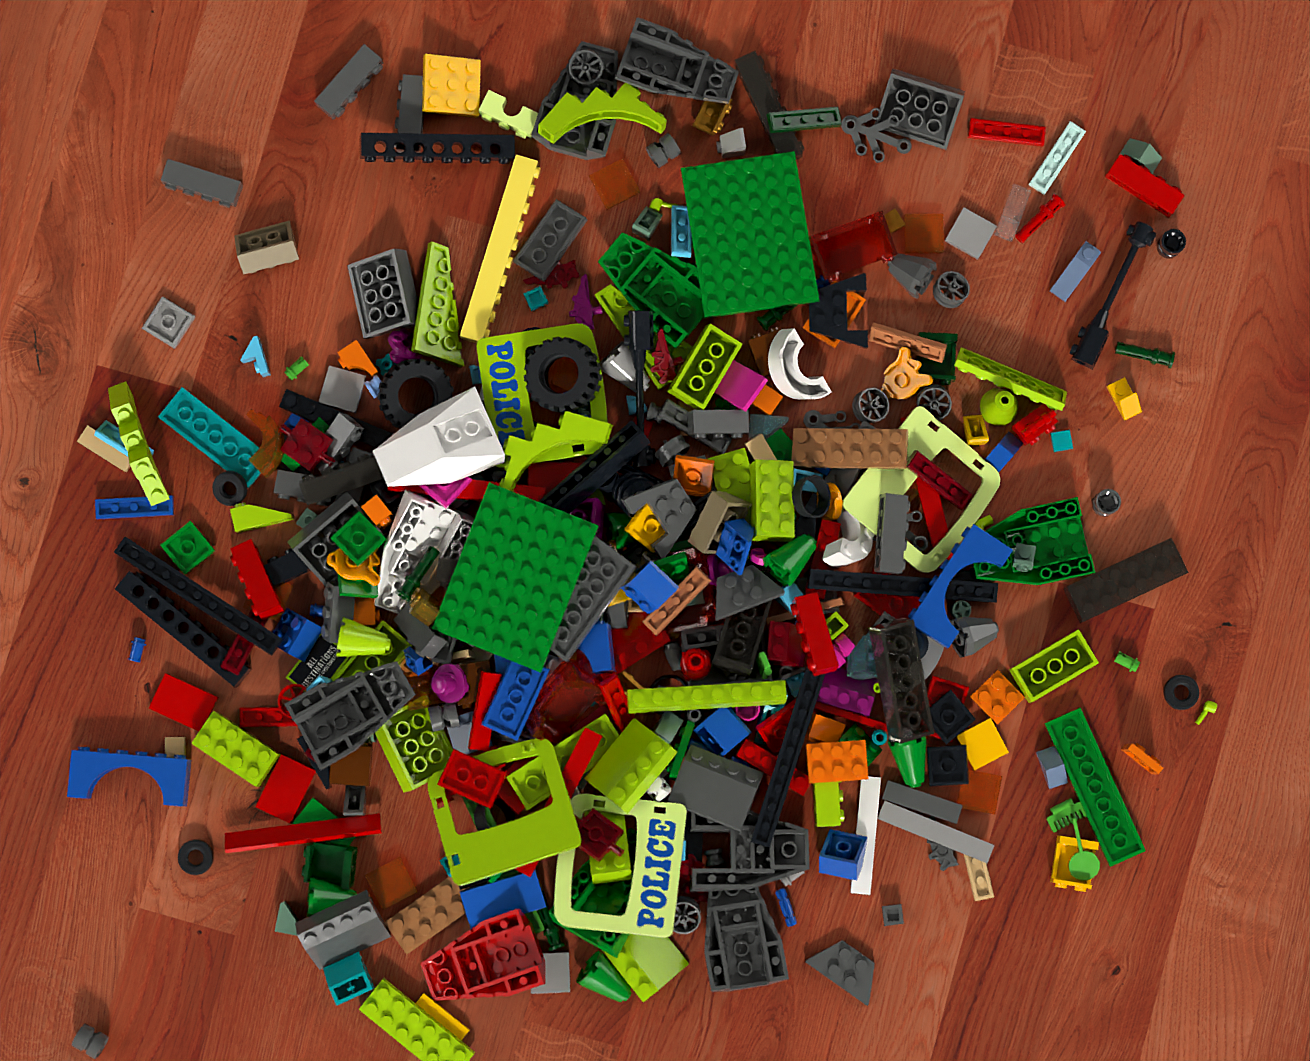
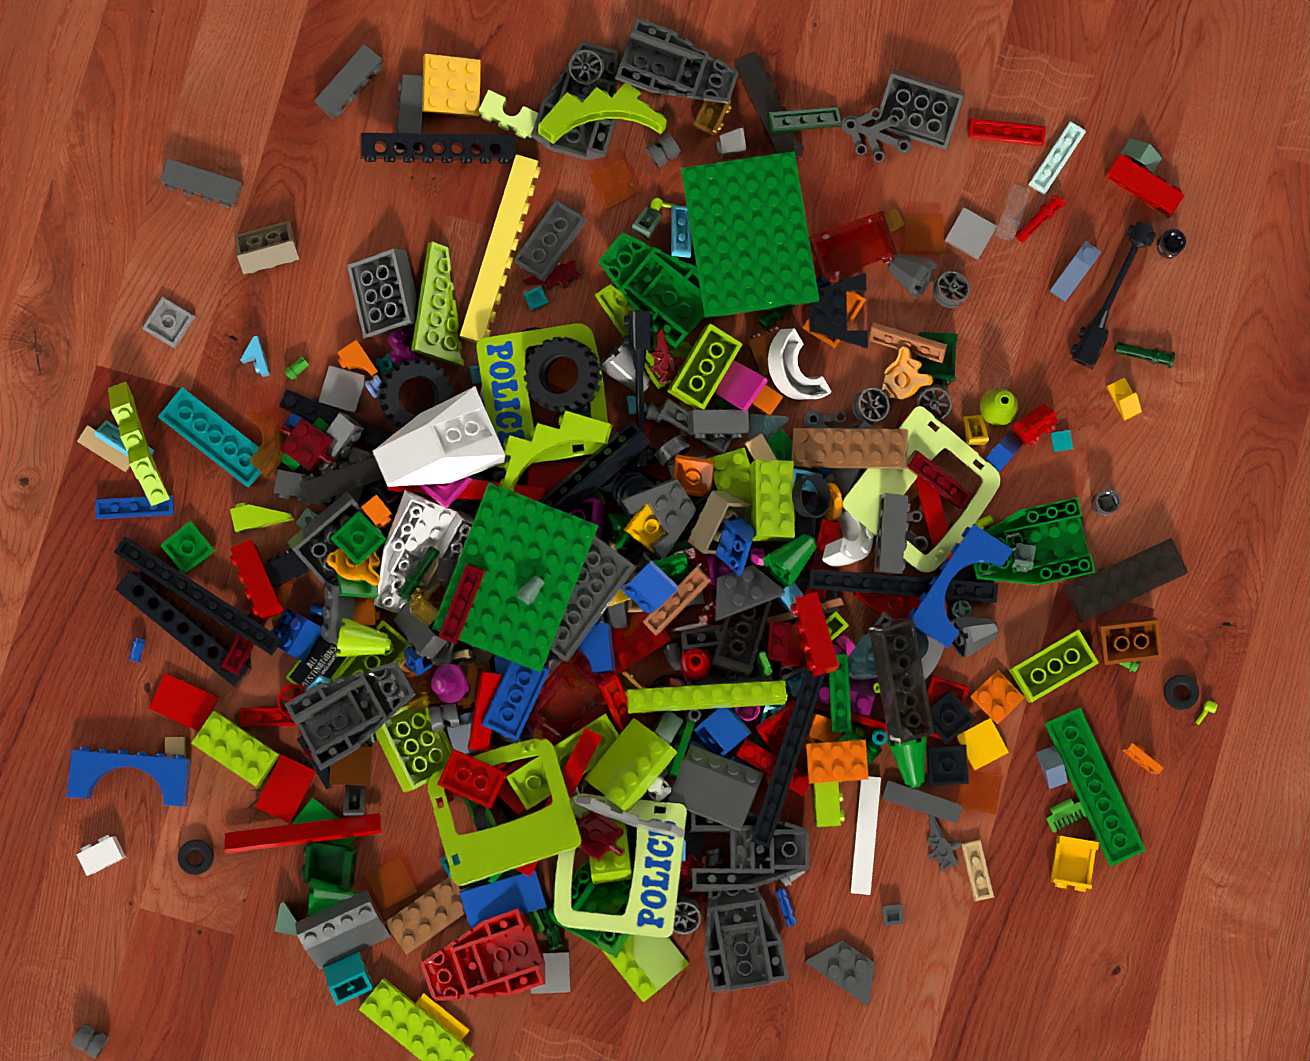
black tyre [212,471,248,506] -> none
magenta piece [569,274,603,330] -> none
green cone [576,951,632,1002] -> none
blue slope [819,829,868,881] -> none
light grey tile [878,801,994,863] -> none
lime plate [954,347,1067,411] -> none
bright green piece [1069,817,1100,880] -> none
none -> white brick [77,835,126,876]
none -> dark red tile [438,564,486,644]
none -> sand green cone [516,575,544,605]
none -> light grey tile [576,796,685,838]
none -> green tile [829,653,852,733]
none -> dark orange slope [1097,617,1163,665]

